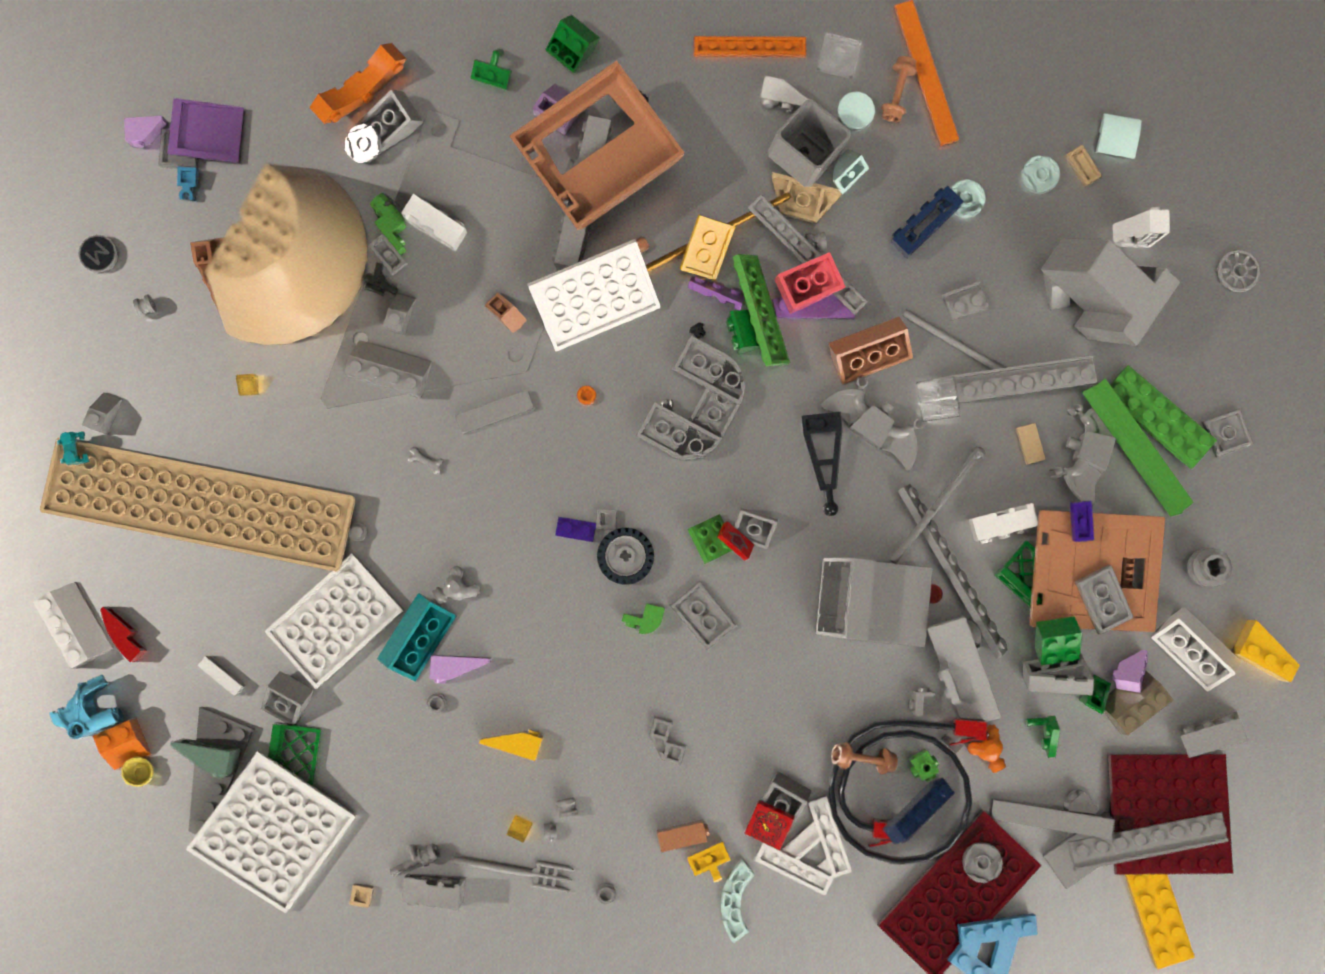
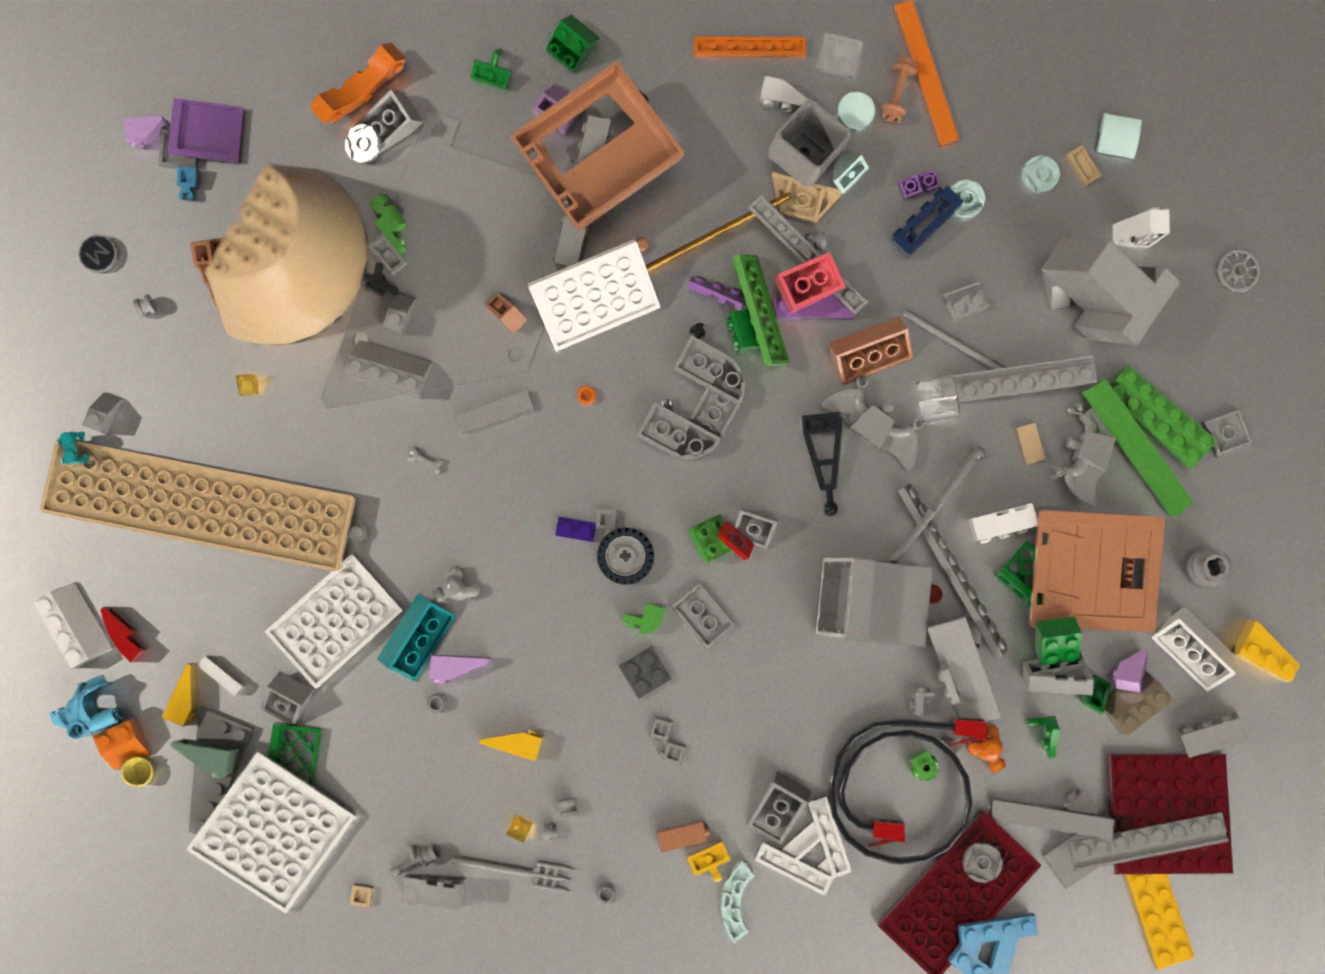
white wedge [401,194,467,252] -> none
yellow plate [680,214,735,281] -> none
red tile [744,800,795,850] -> none
nougat piece [831,742,898,775] -> none
dark blue brick [883,777,955,845] -> none
dark purple plate [1070,500,1094,542] -> none
light grey tile [1075,565,1134,635] -> none
none -> yellow slope [162,663,197,727]
none -> dark grey plate [619,646,671,699]
none -> medium lavender slope [899,169,942,199]

